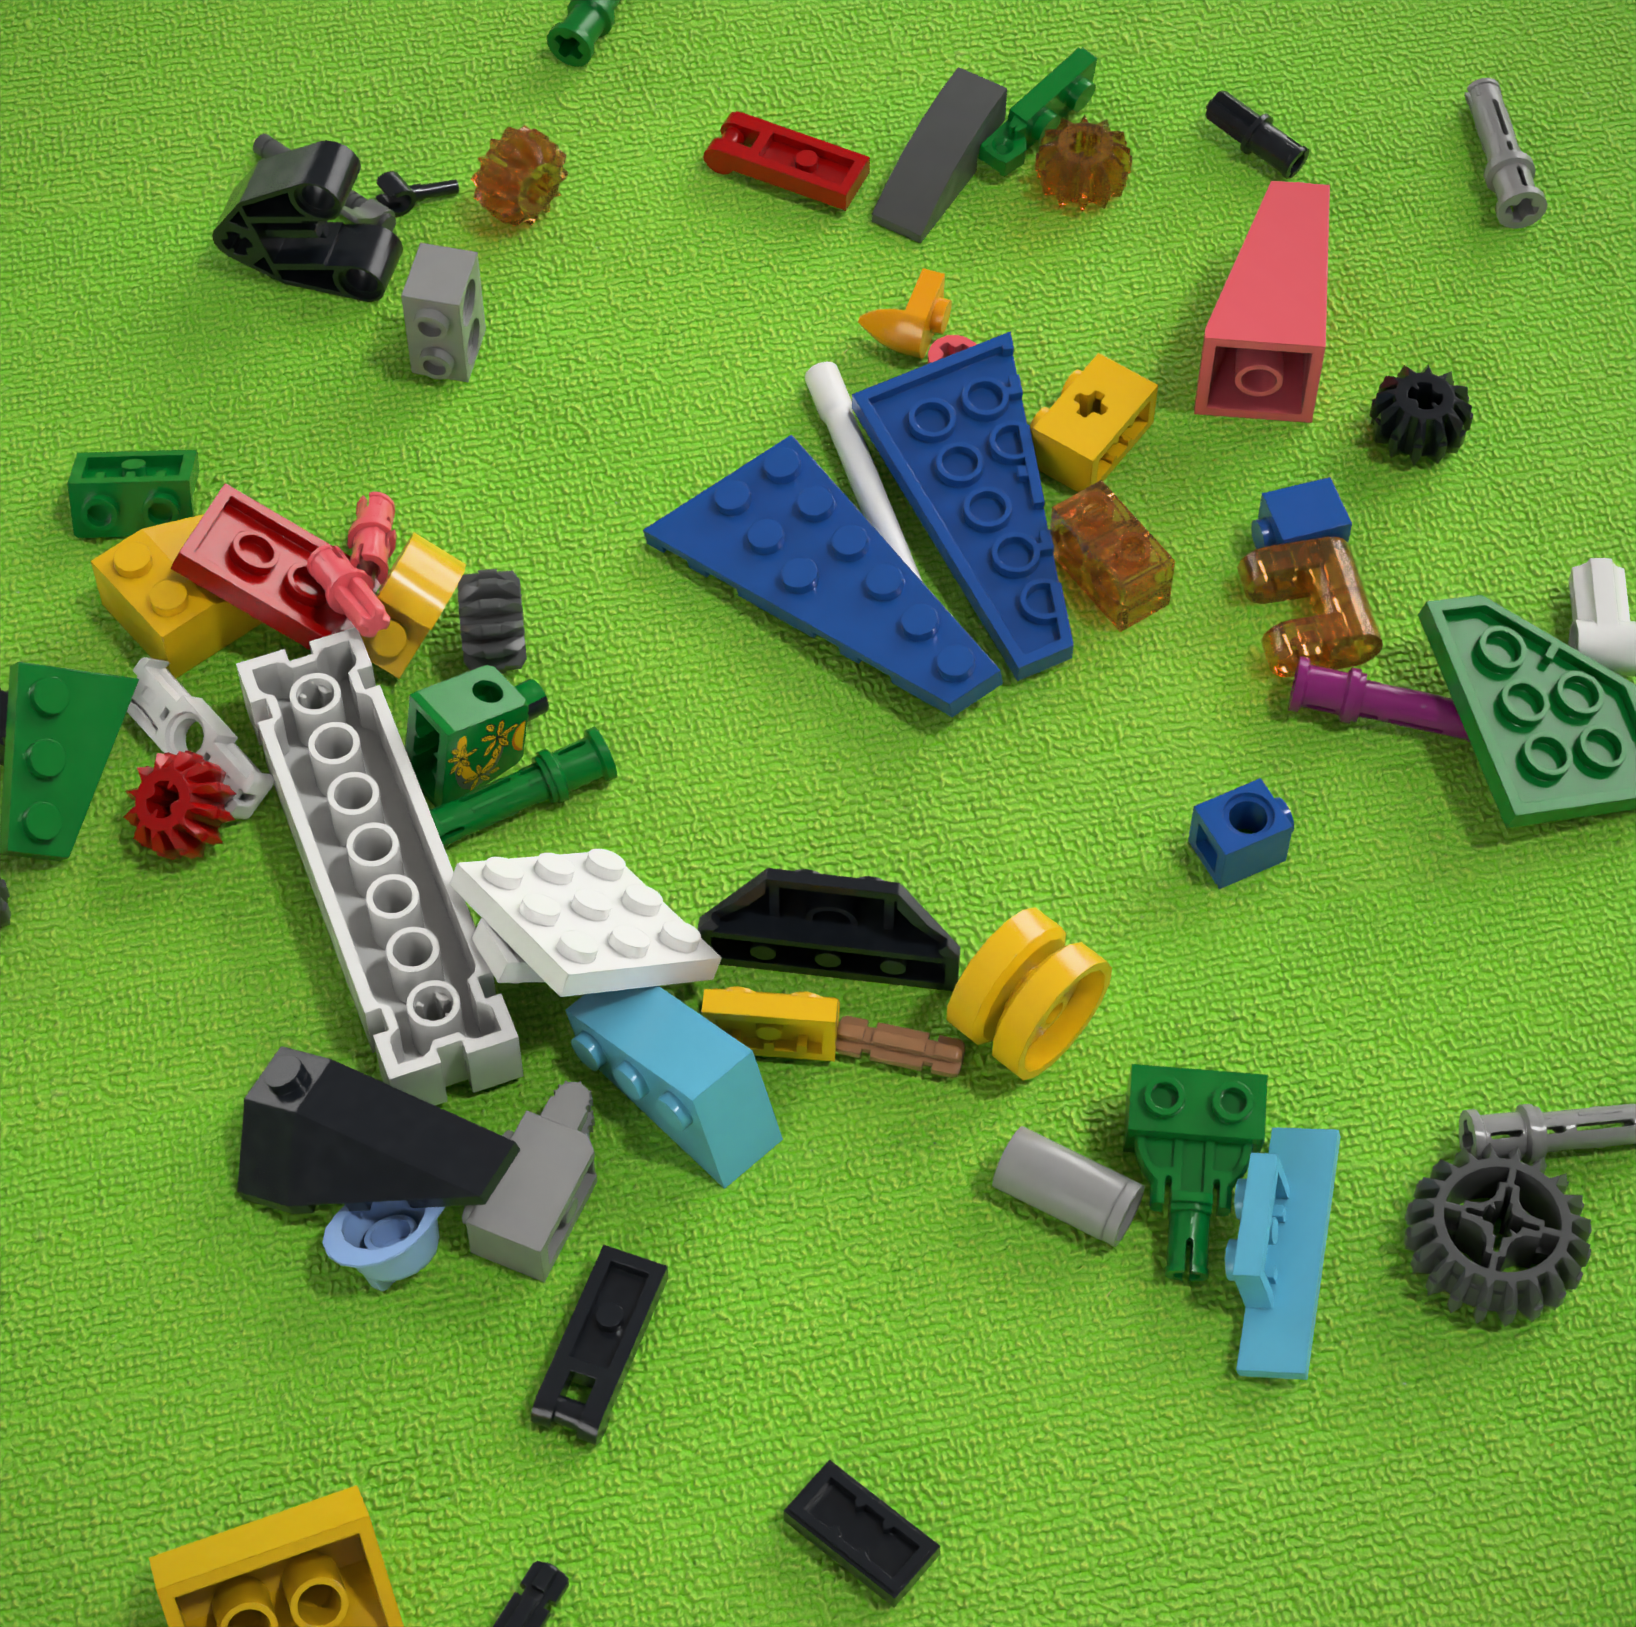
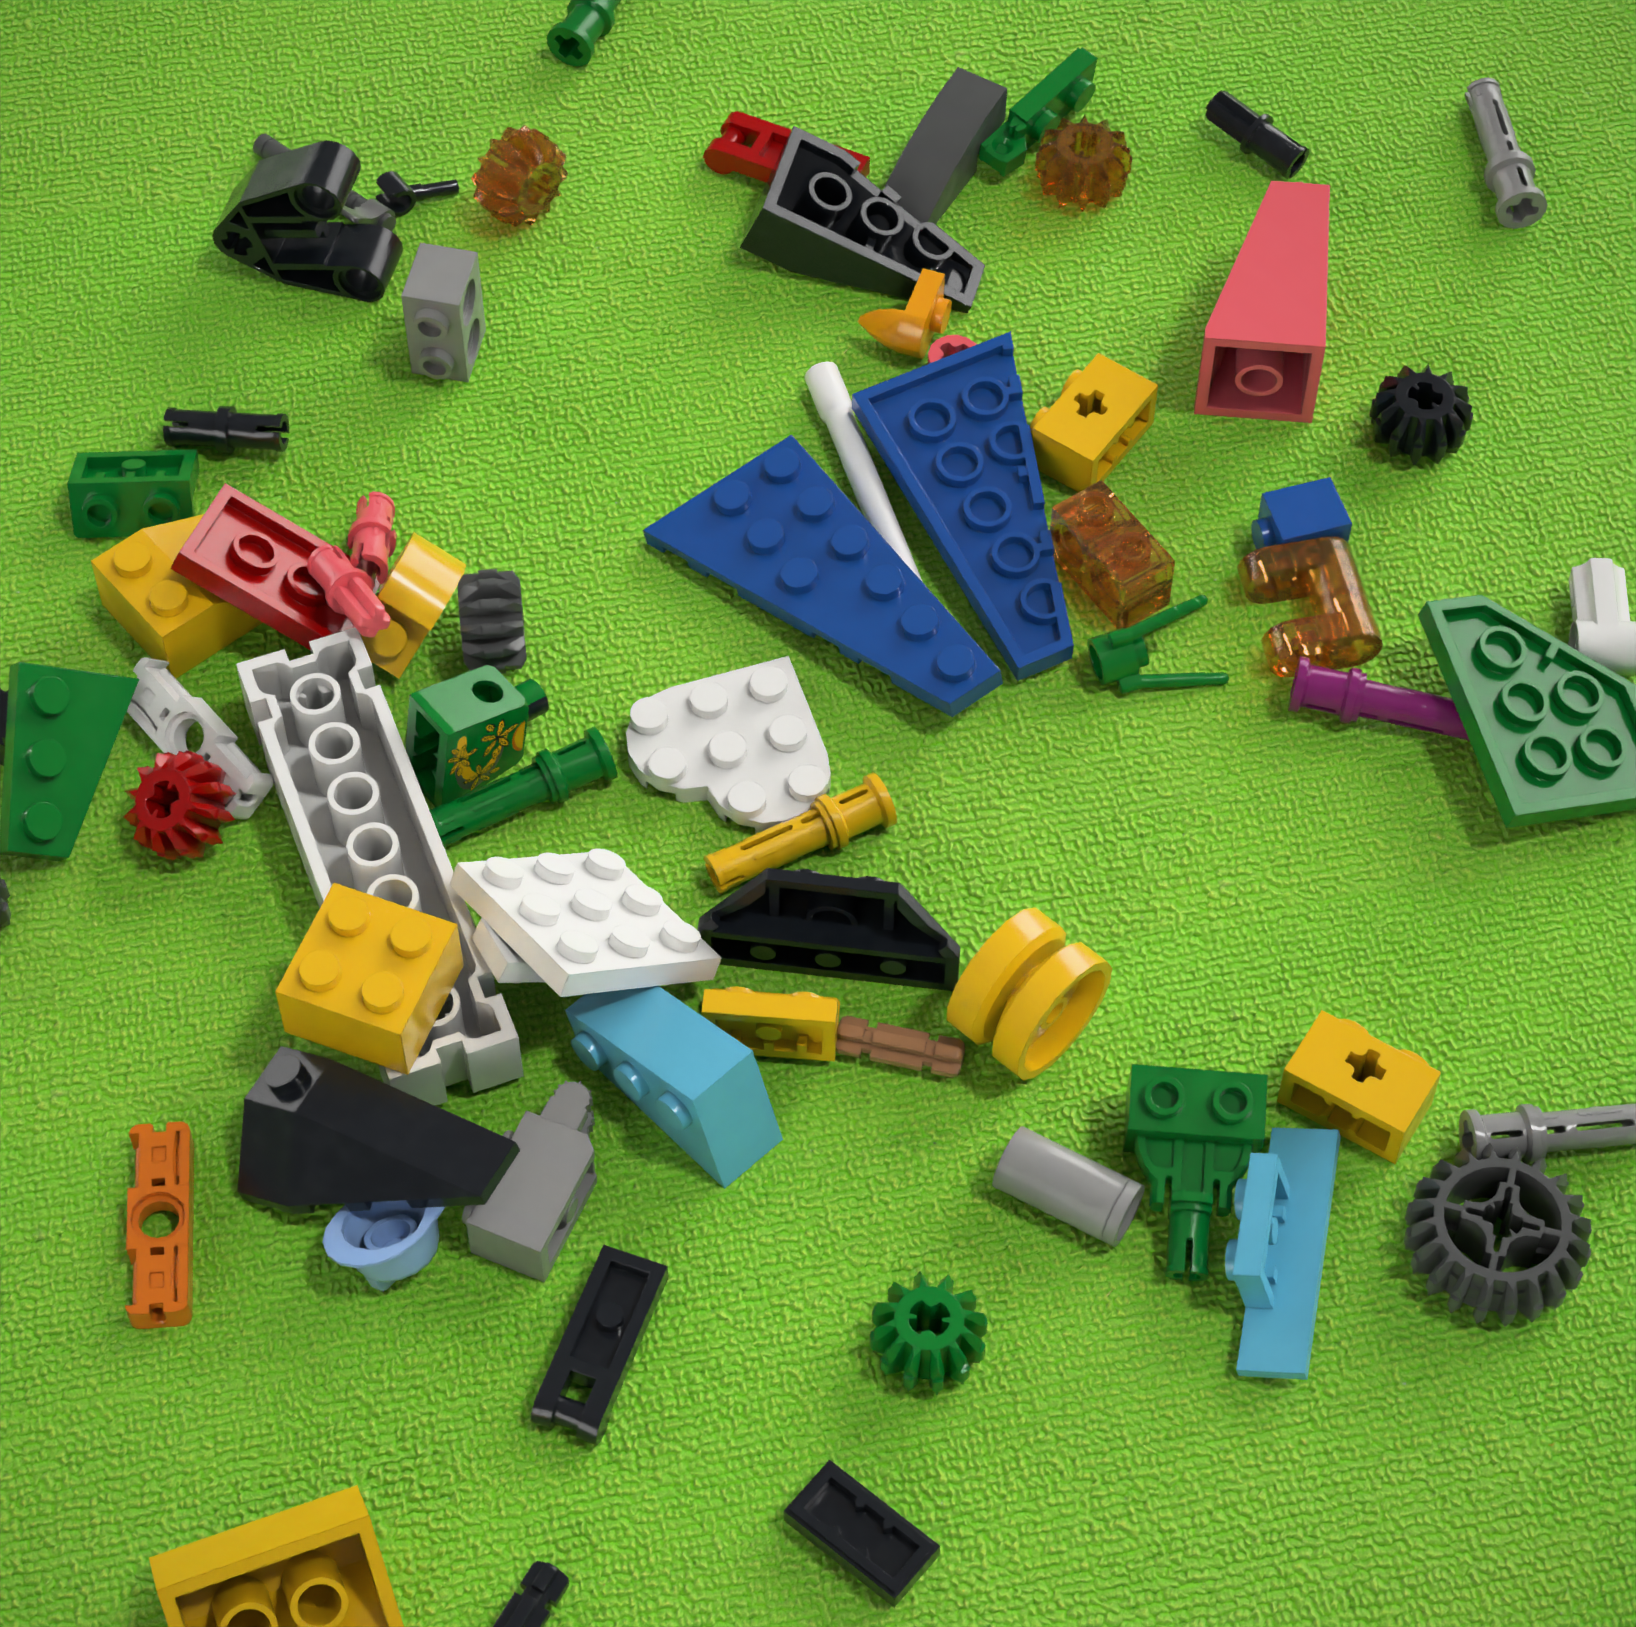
brick [1188,778,1294,889] -> none
none -> orange piece [125,1121,194,1329]
none -> black pin [163,406,289,453]
none -> yellow brick [275,883,464,1075]
none -> white plate [626,656,831,834]
none -> yellow pin [704,772,897,894]
none -> black wedge [740,126,985,313]
none -> green gear [869,1271,988,1395]
none -> green plant [1087,595,1229,694]
none -> yellow brick [1277,1010,1441,1164]

